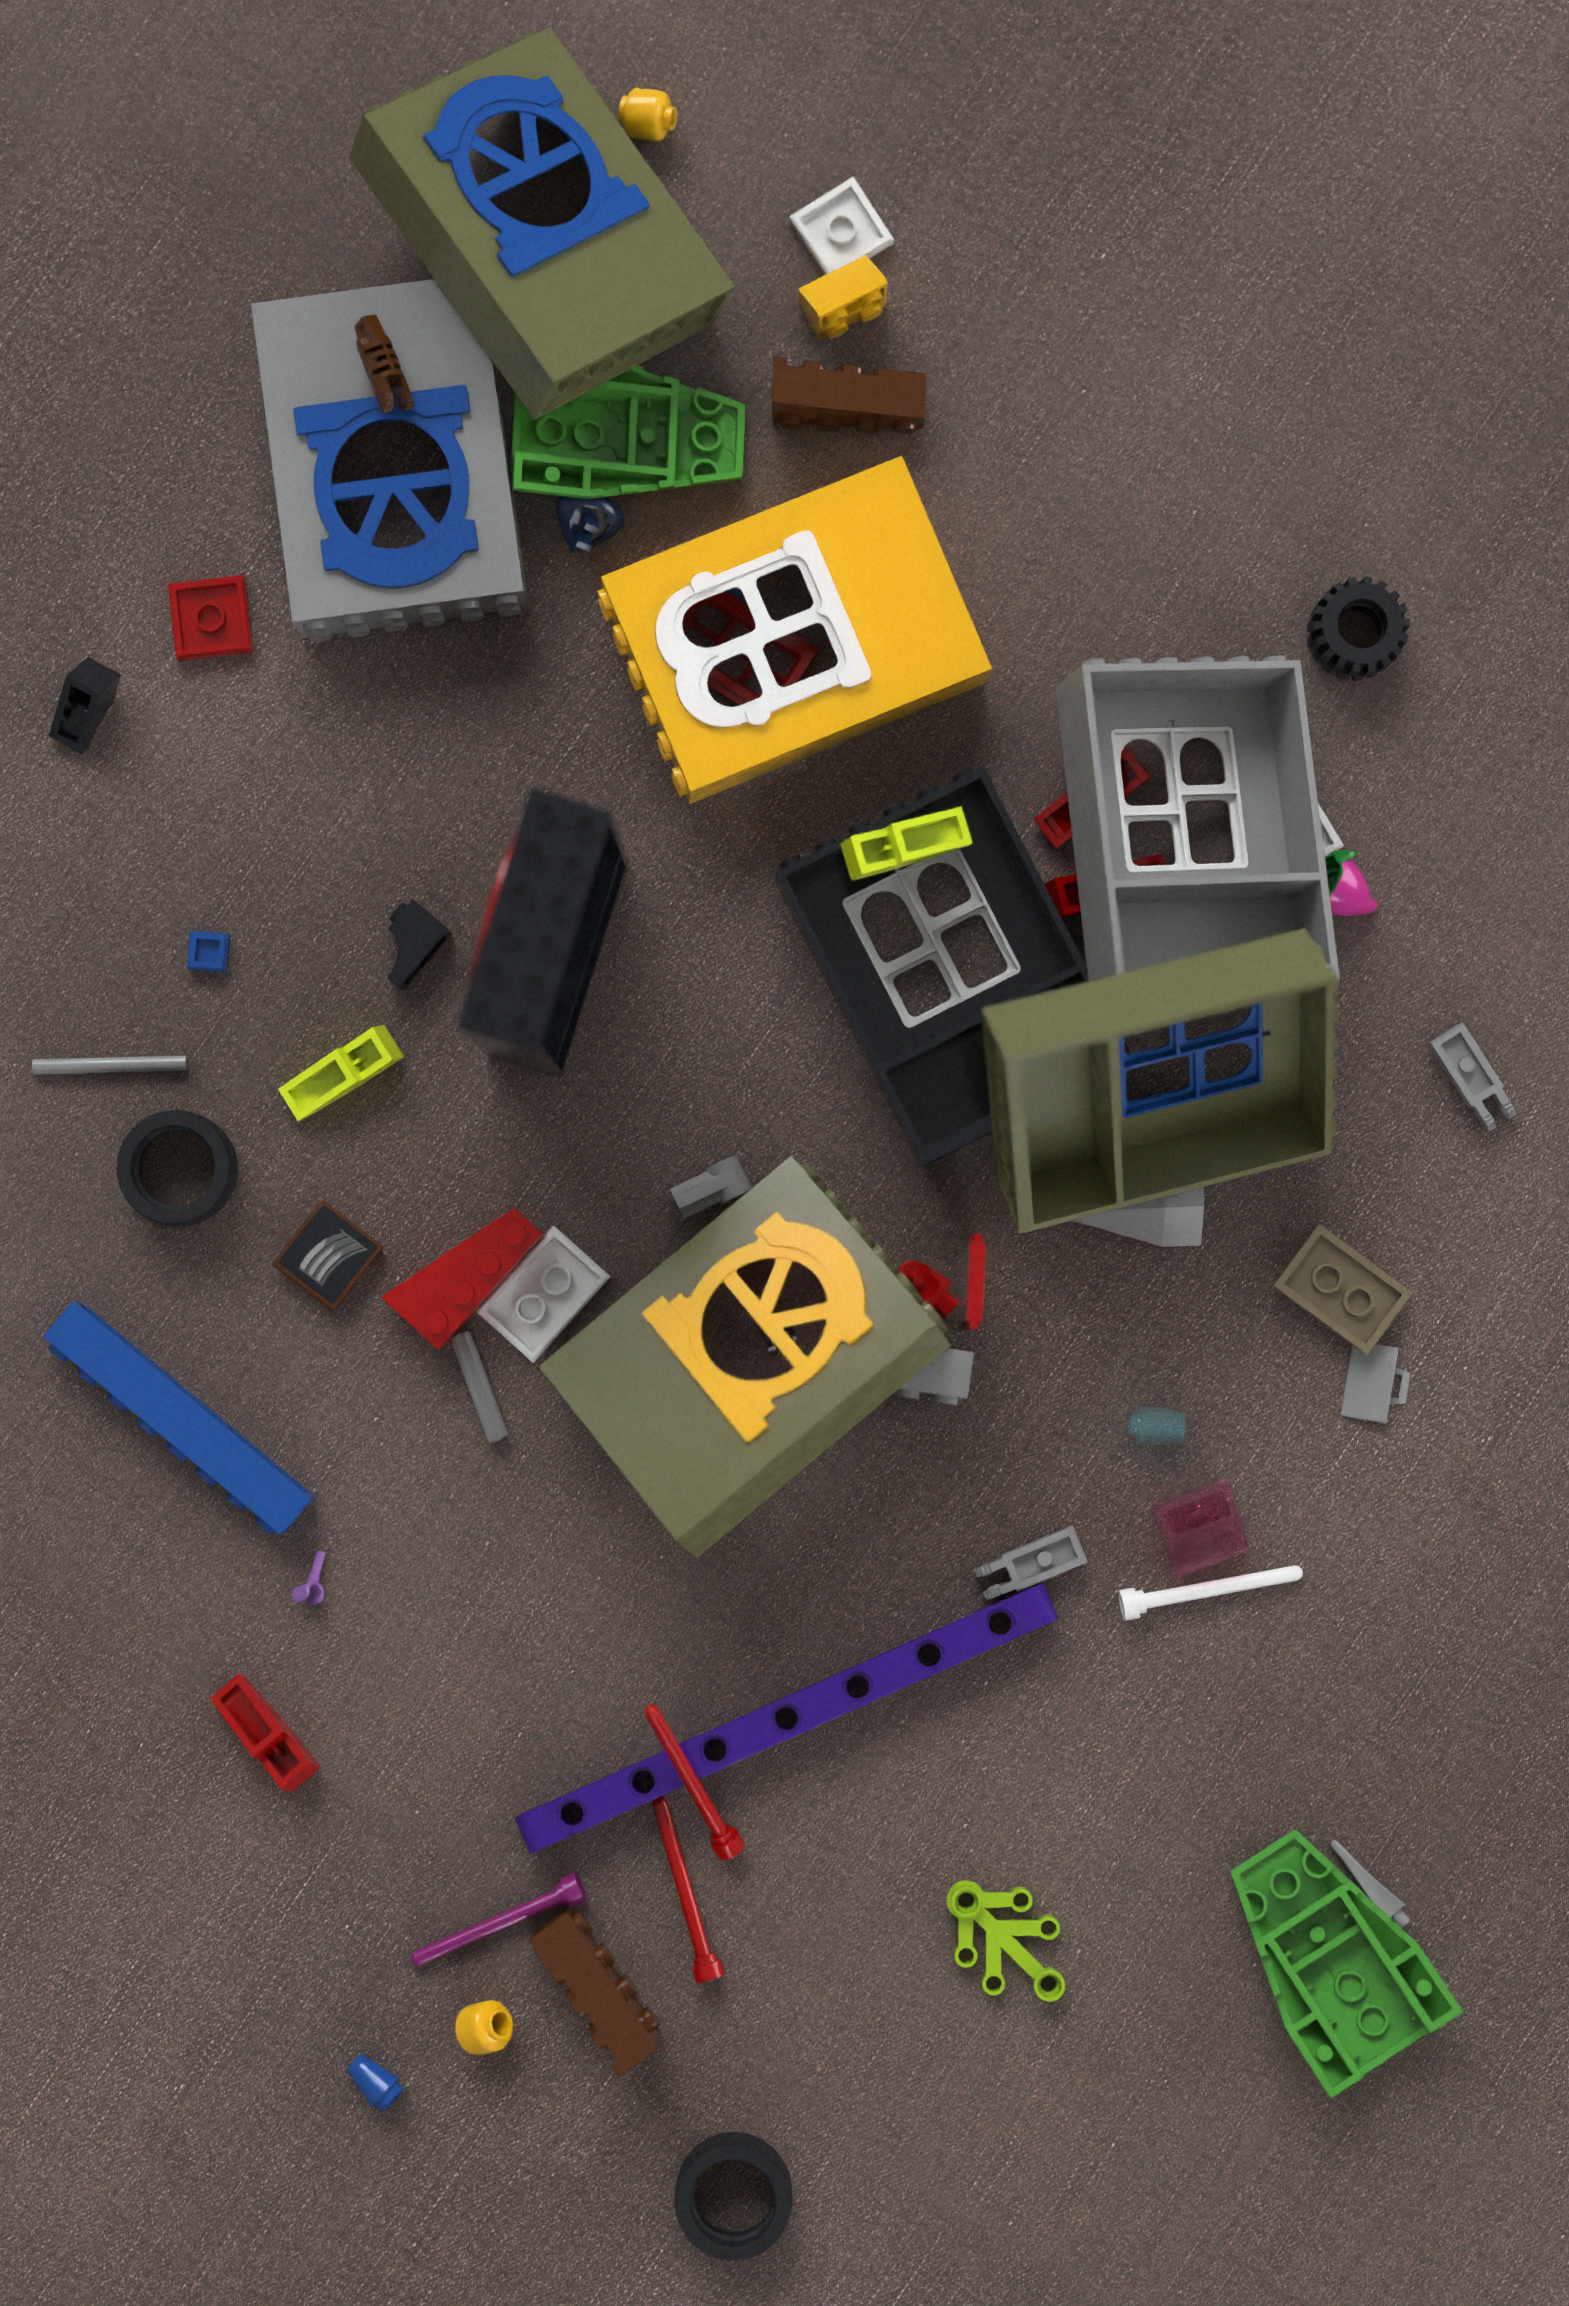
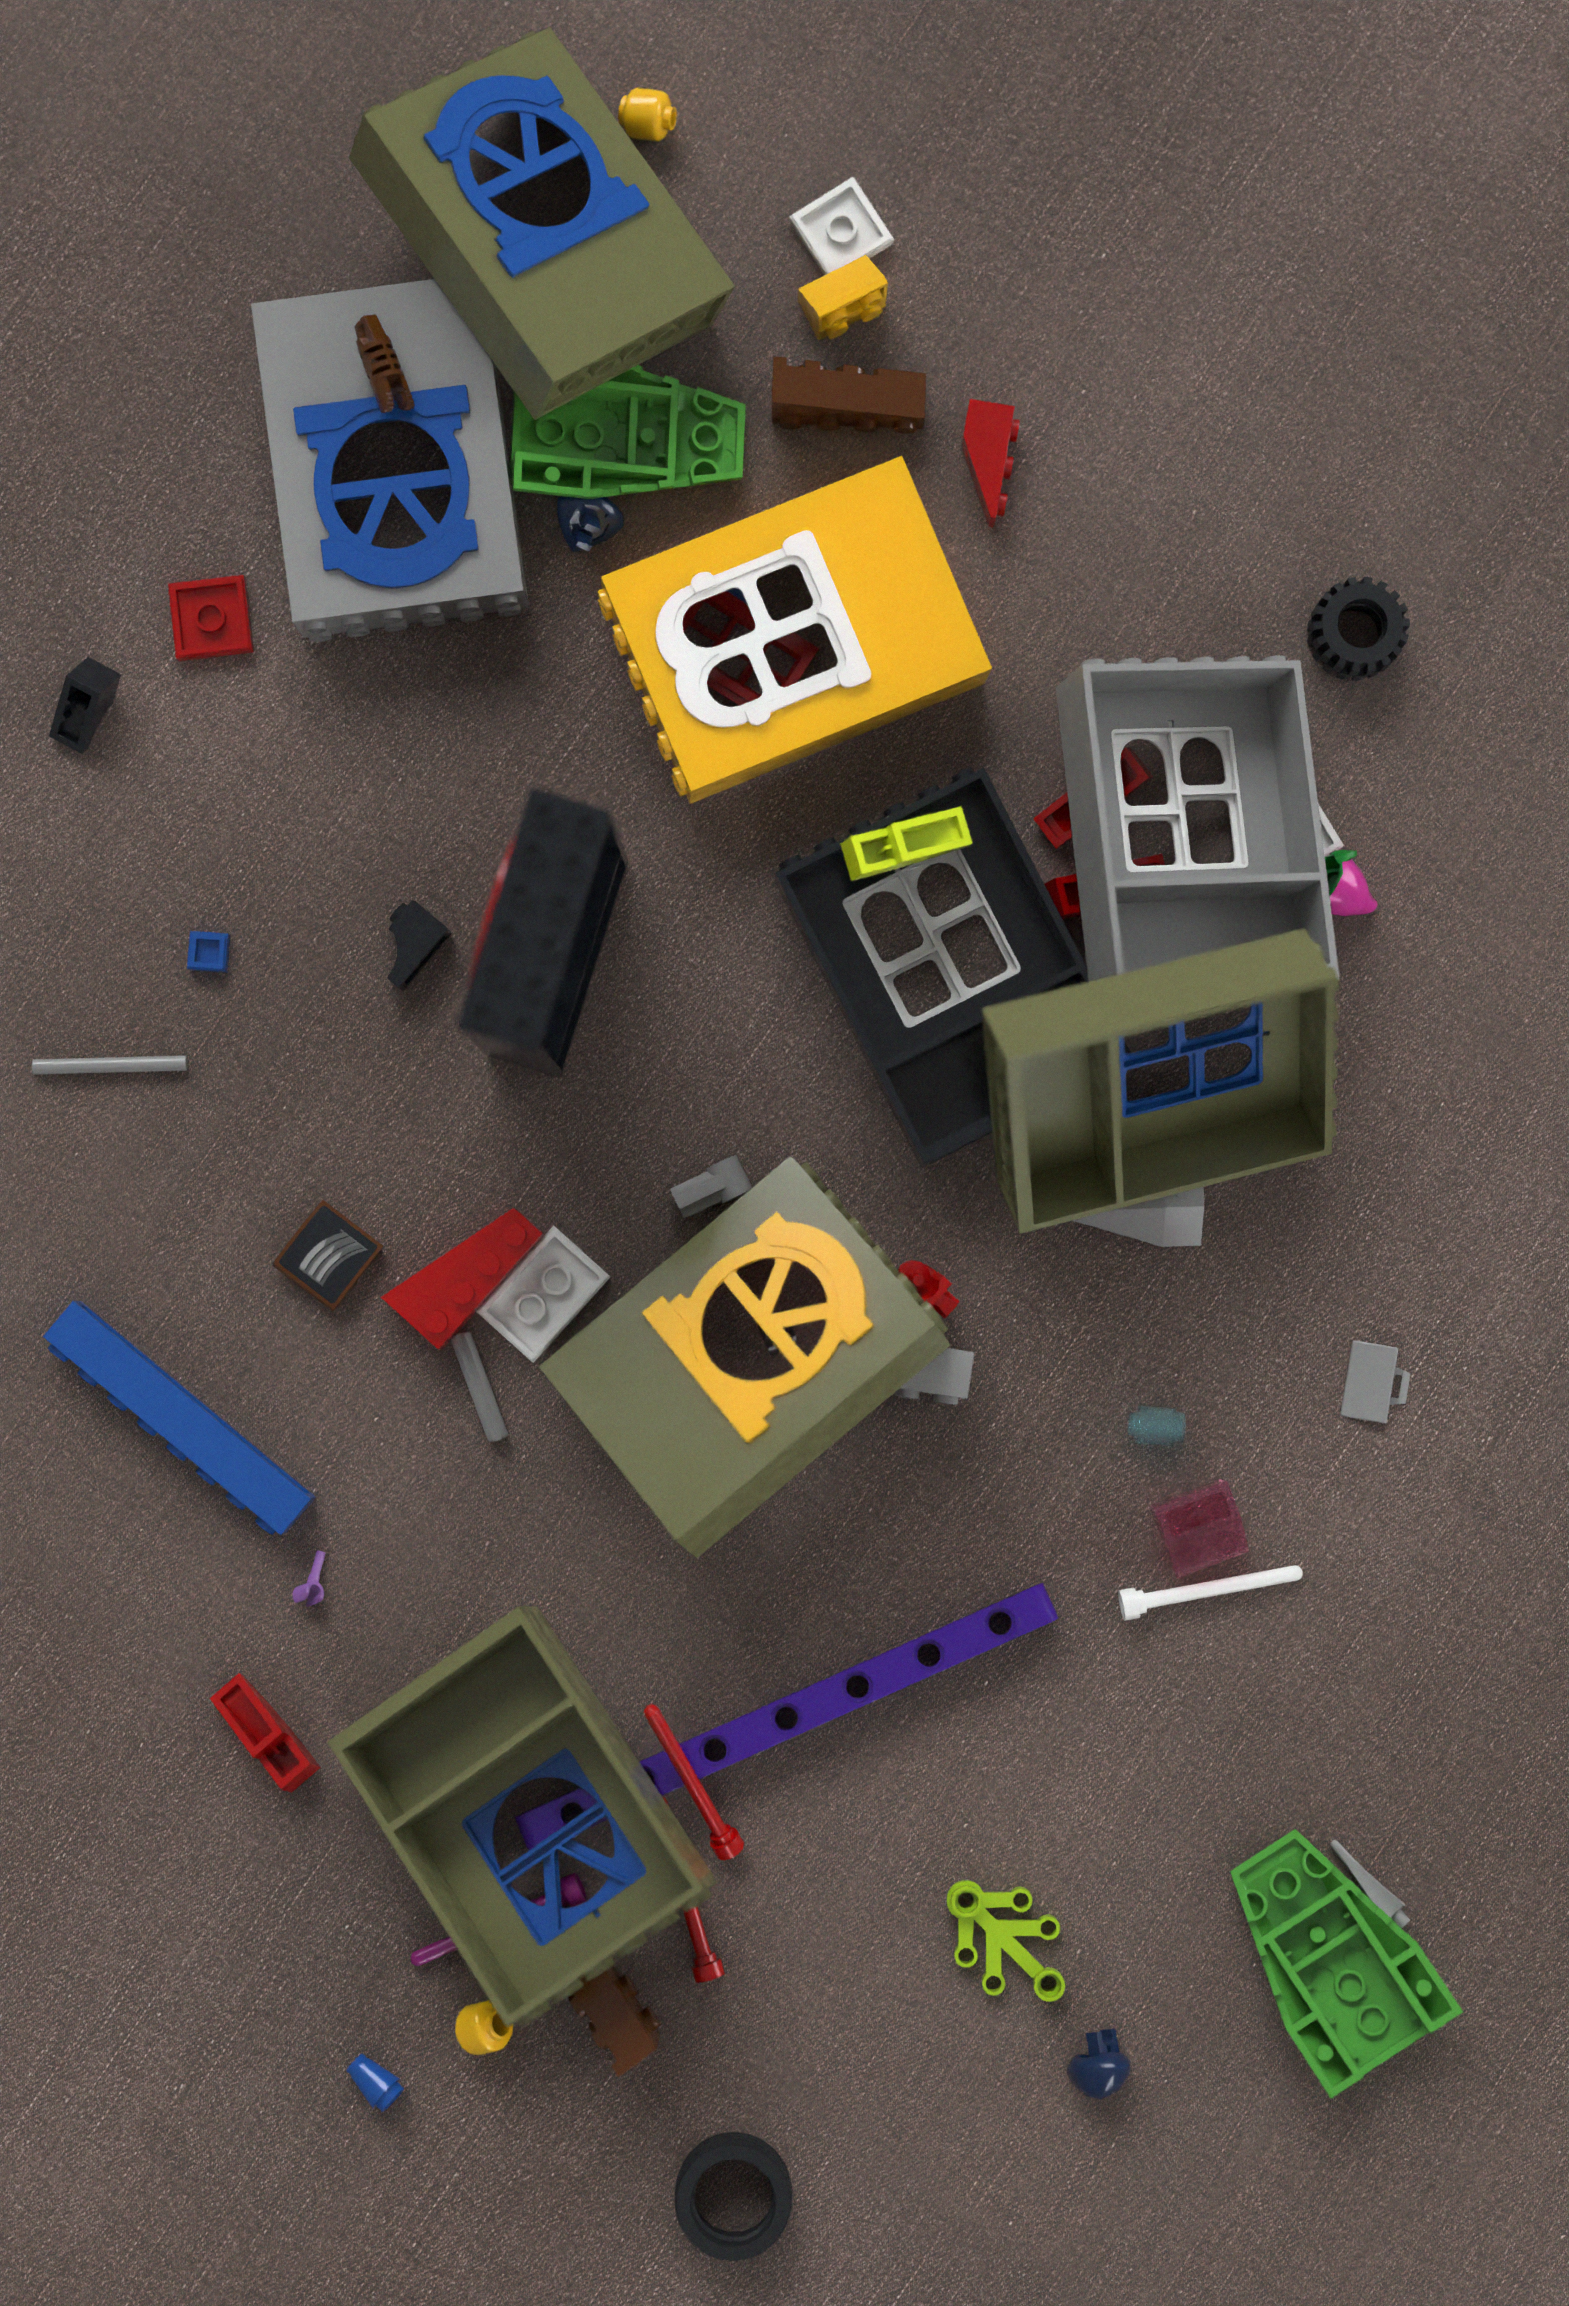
black tyre [116,1110,238,1227] -> none
neon yellow slope [278,1025,404,1121] -> none
red piece [957,1233,986,1330] -> none
light grey hinge [973,1525,1088,1600] -> none
dark tan plate [1272,1224,1412,1355] -> none
light grey hinge [1427,1022,1516,1132] -> none
none -> olive panel [327,1606,718,2027]
none -> red slope [961,399,1020,527]
none -> dark blue piece [1067,2028,1131,2100]

